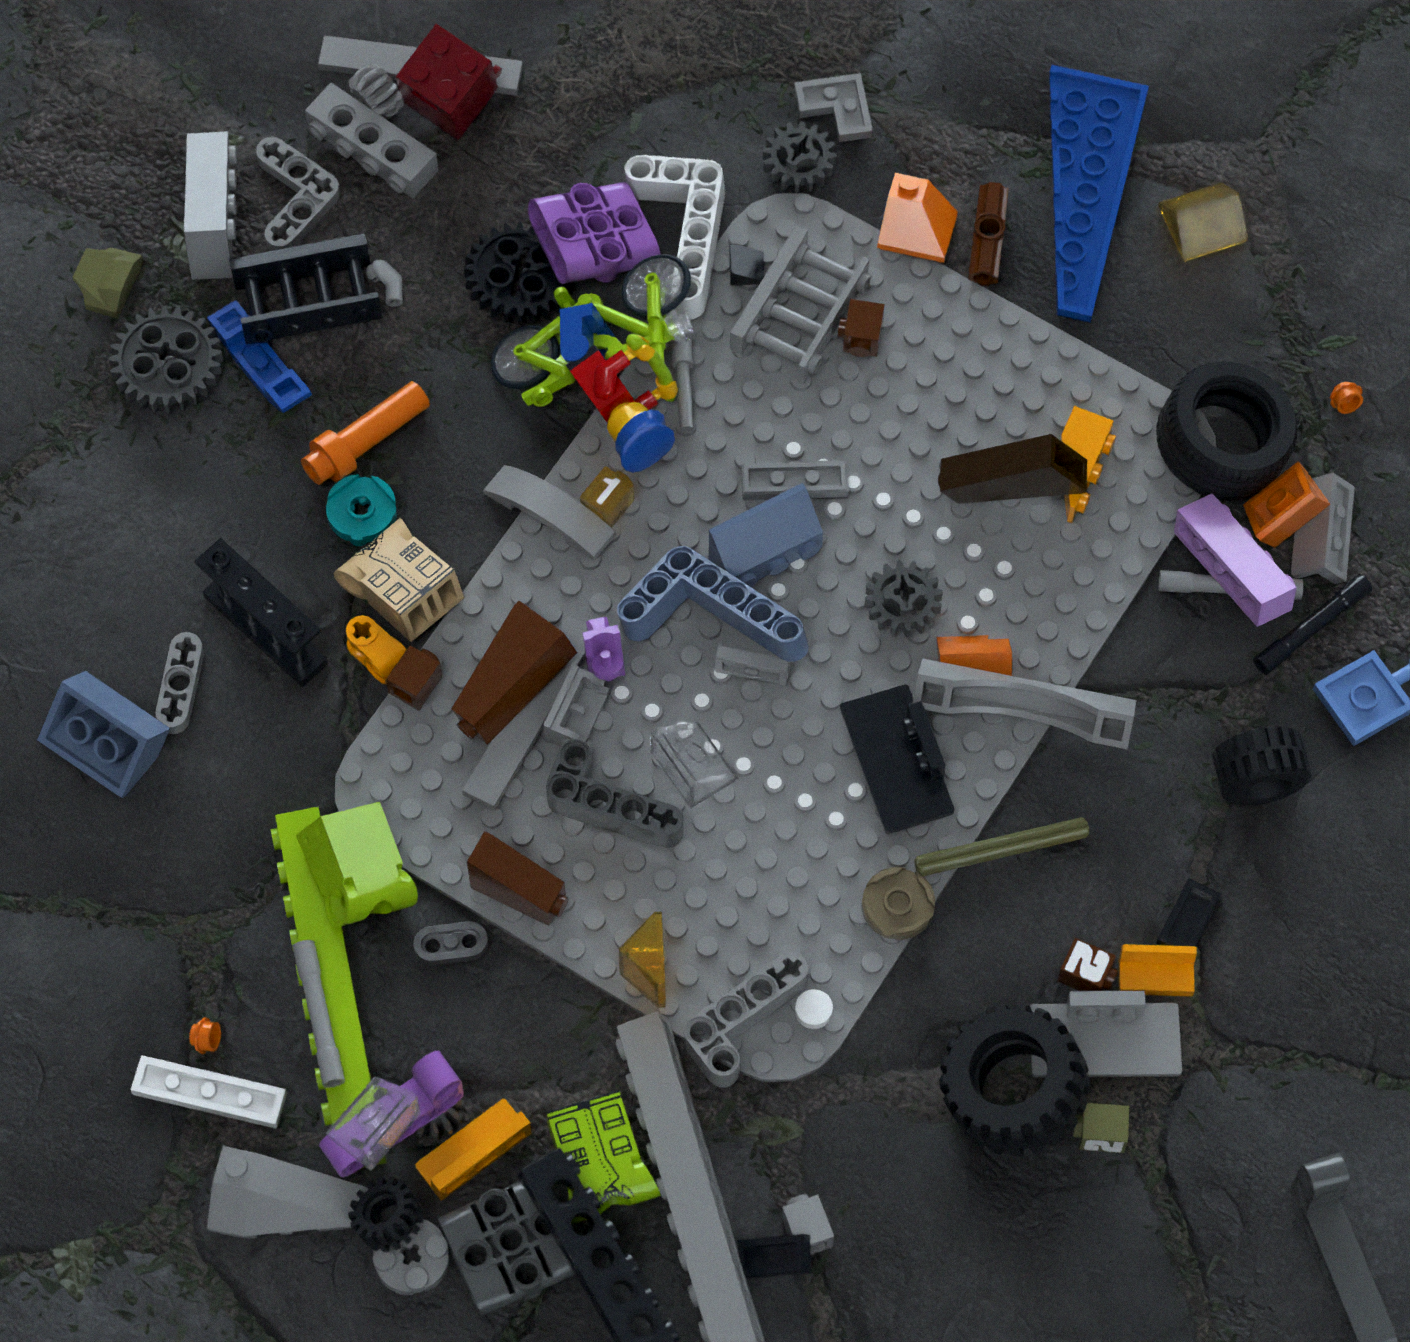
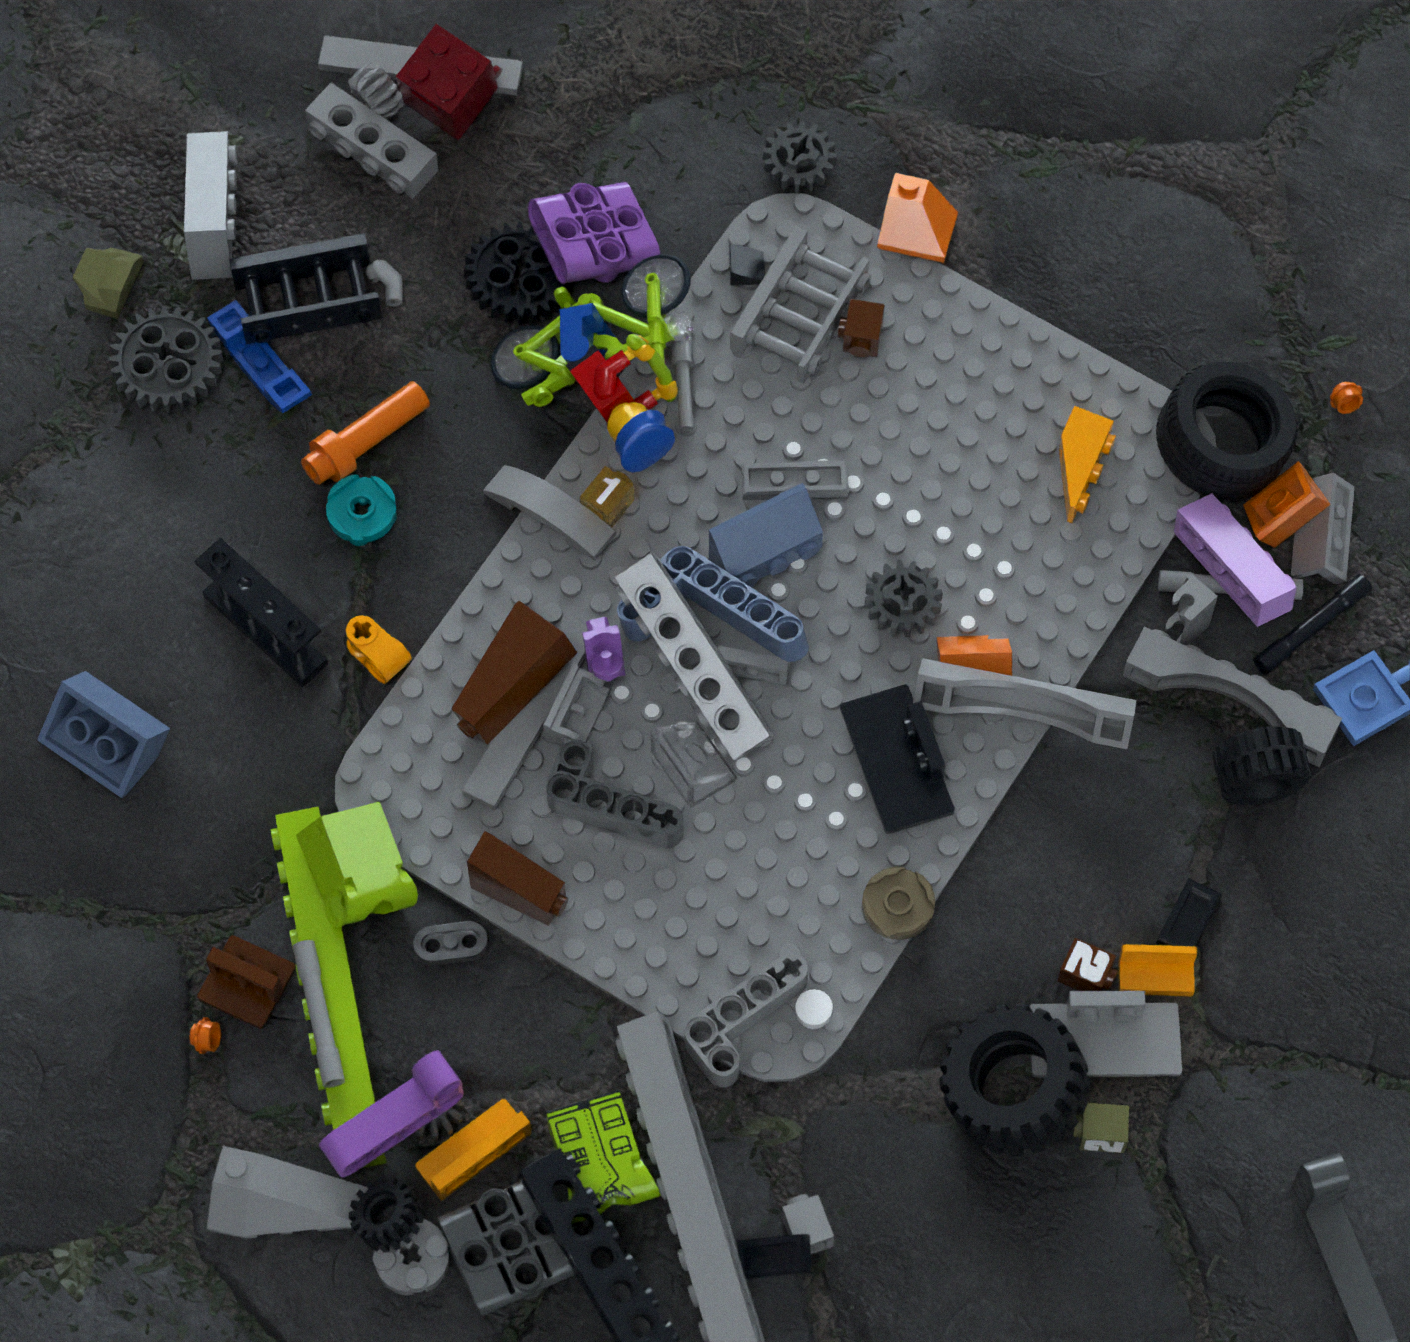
white plate [131,1055,287,1129] -> none
light grey beam [155,632,204,734] -> none
light grey beam [256,137,340,251] -> none
clear slope [325,1077,421,1171] -> none
tan piece [334,518,464,642] -> none
reddish brown brick [386,645,442,711] -> none
clear yellow slope [618,912,666,1008] -> none
white beam [625,155,725,319] -> none
light grey plate [794,73,873,142] -> none
olive axle [914,817,1089,876] -> none
dark brown slope [938,434,1087,504] -> none
reddish brown piece [968,182,1009,286] -> none
blue wing [1049,65,1149,323] -> none
clear yellow slope [1158,182,1248,261] -> none
none -> reddish brown bracket [197,935,296,1029]
none -> light grey brick [615,553,774,760]
none -> light grey arch [1123,627,1342,768]
none -> light grey hinge [1165,573,1218,645]

